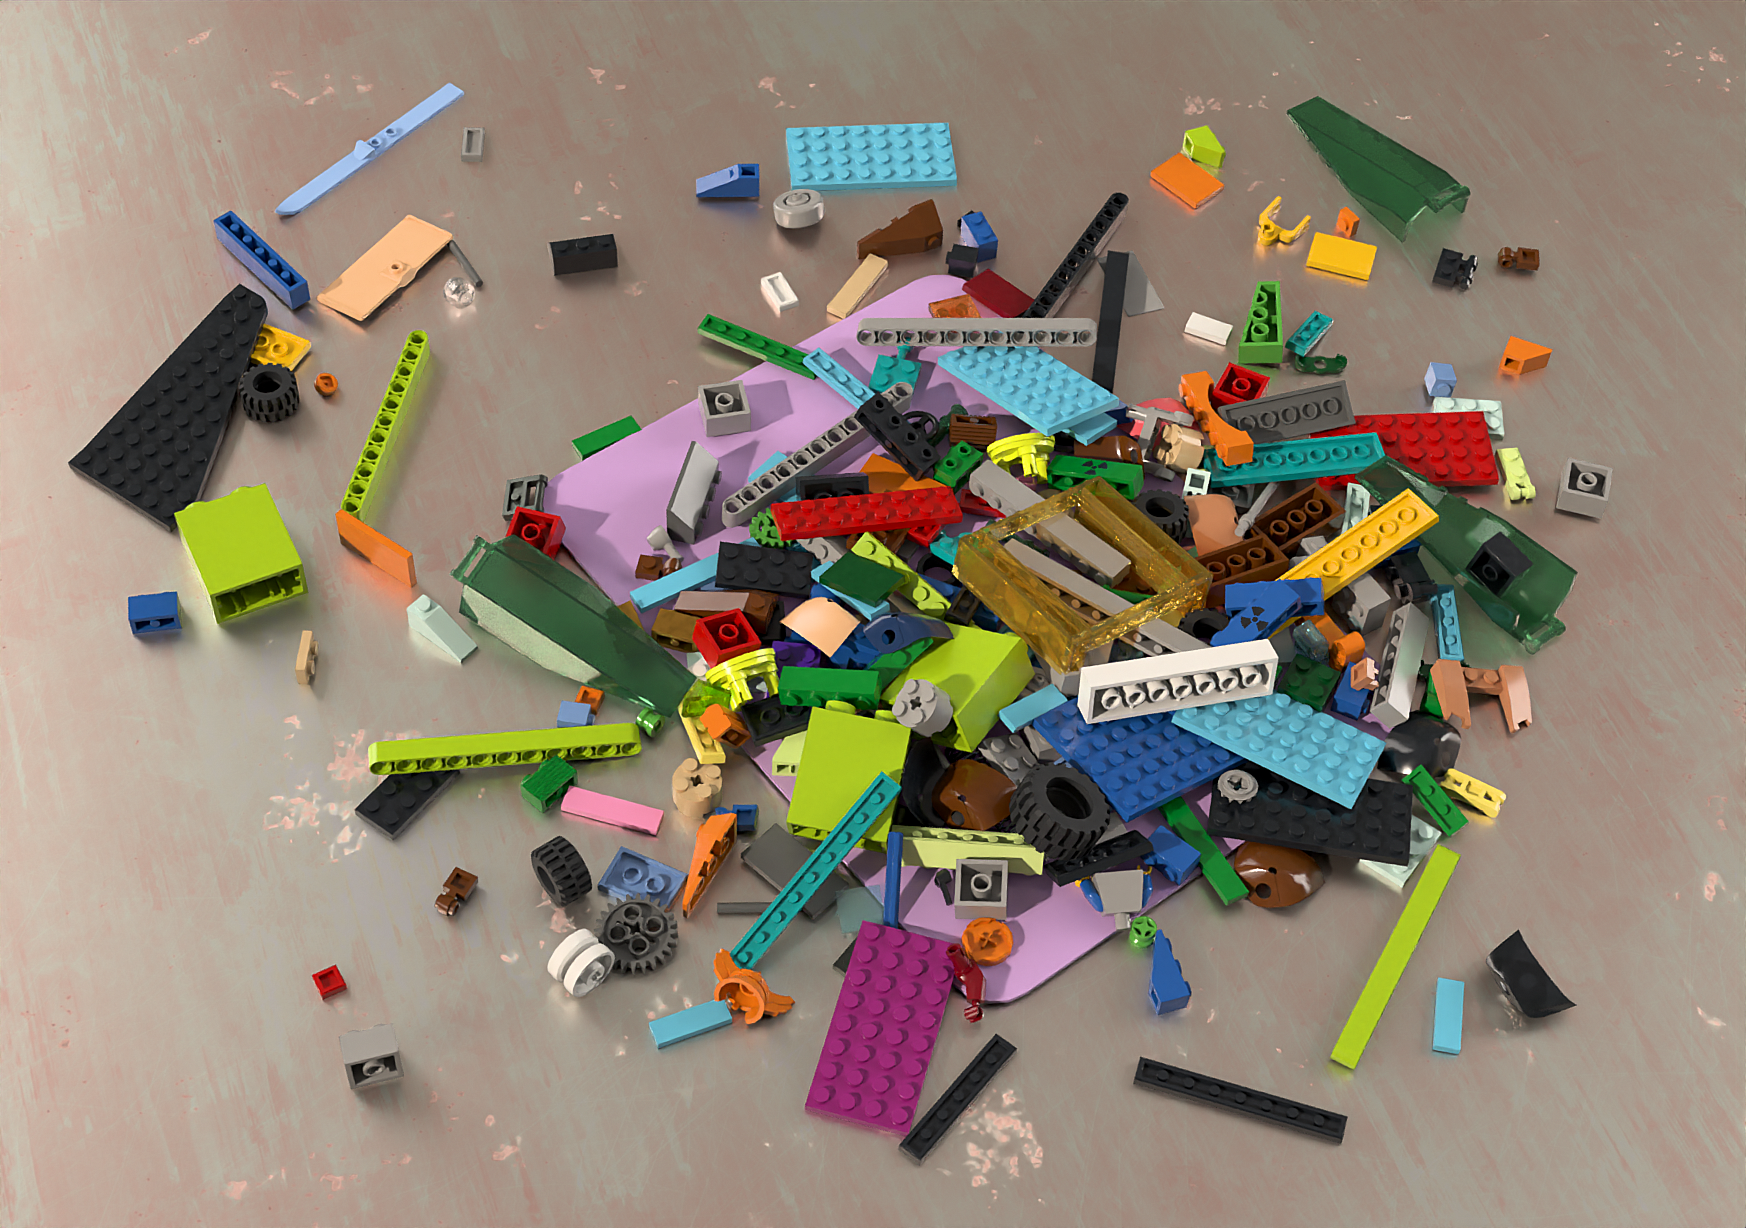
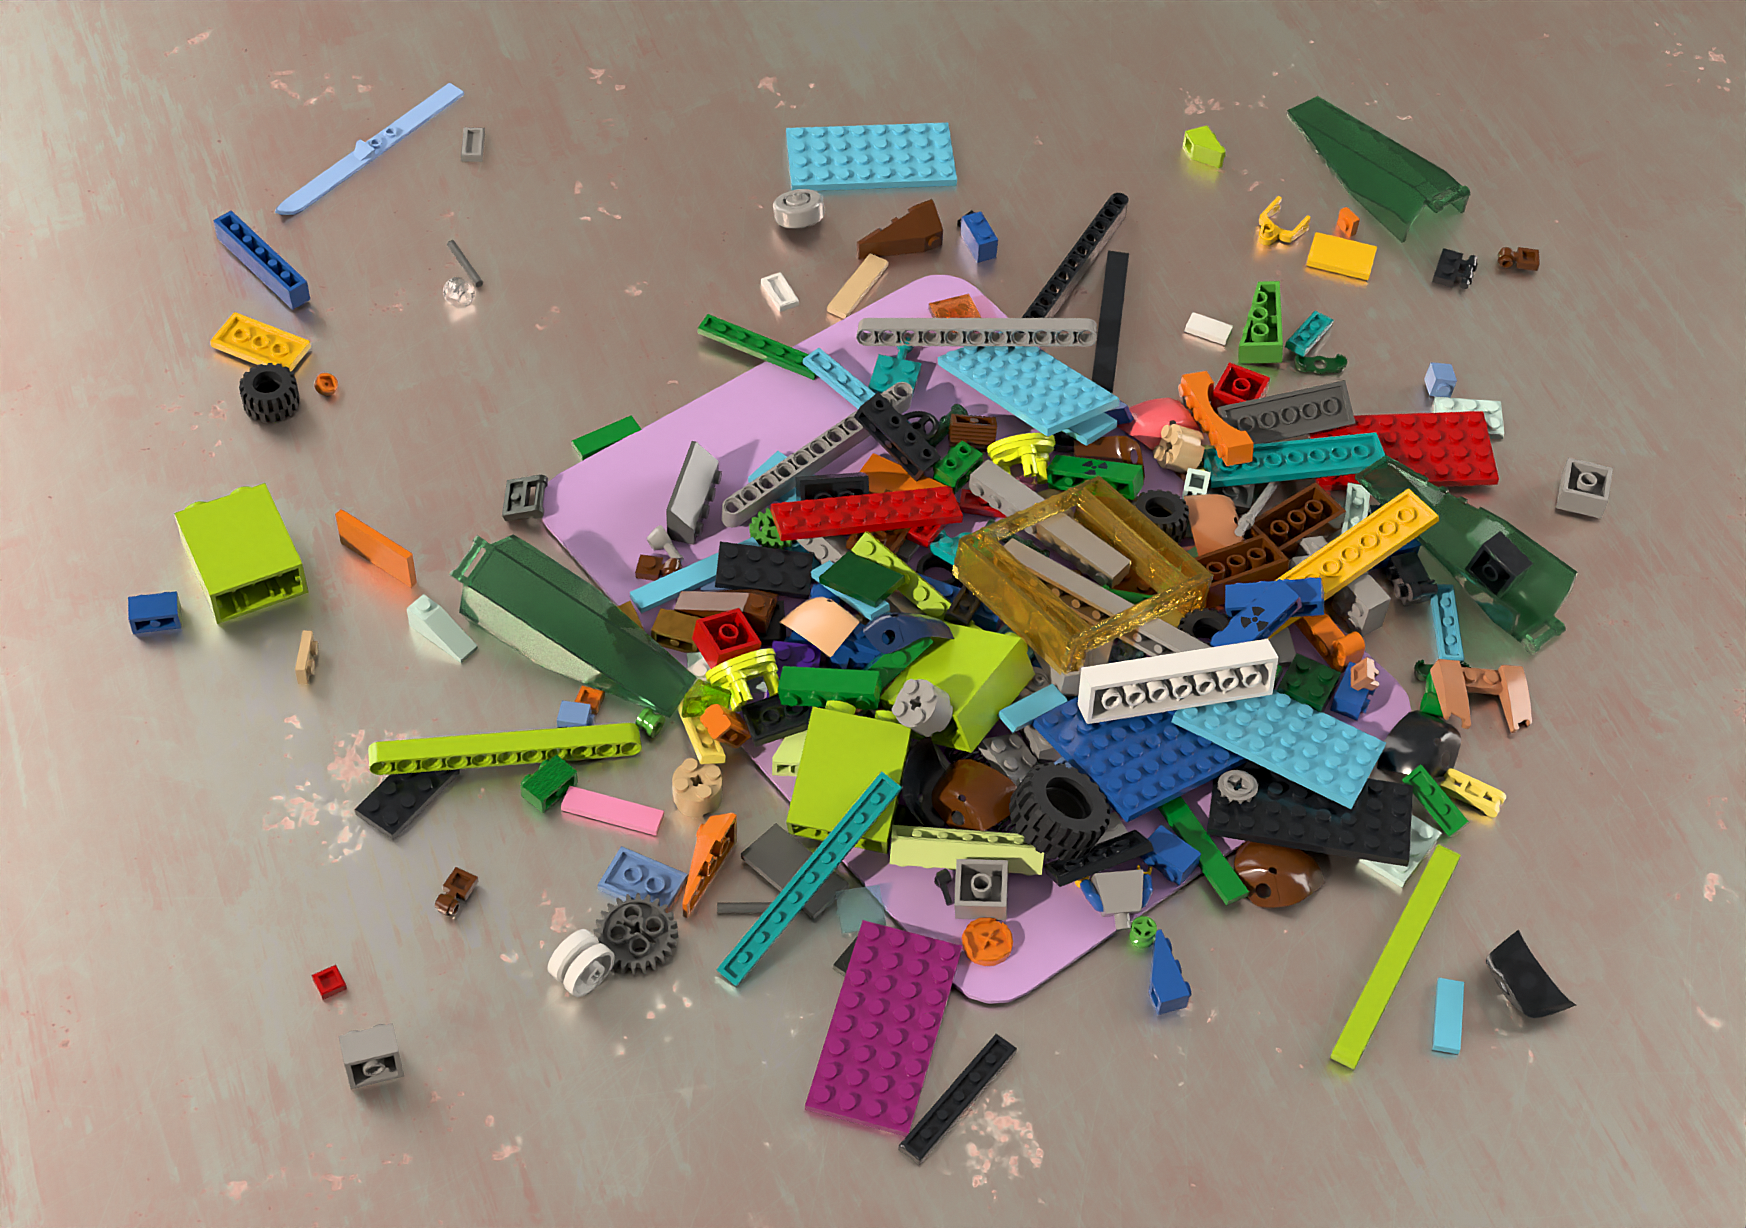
black wing [68,284,268,532] -> none
light nougat door [316,215,453,321] -> none
lime beam [341,330,430,522] -> none
red brick [501,506,566,569] -> none
black tyre [531,836,592,907] -> none
black slope [547,234,618,276] -> none
medium azure tile [649,1000,732,1049] -> none
blue slope [696,164,759,197] -> none
light grey brick [698,380,751,437] -> none
orange helmet [713,948,795,1024] -> none
blue plate [715,805,759,831] -> none
blue axle [883,832,903,929] -> none
black brick [945,244,979,278] -> none
dark red arm [946,943,986,1023] -> none
dark red tile [962,268,1035,318] -> none
light grey sticker [1097,250,1165,317] -> none
light grey connector [1126,403,1194,482] -> none
black tile [1133,1057,1348,1144] -> none
orange tile [1151,152,1224,209] -> none
clear light blue brick [1293,620,1330,666] -> none
light grey brick [1370,602,1430,729] -> none
yellowish green plate [1495,448,1536,500] -> none
orange slope [1499,336,1553,375] -> none

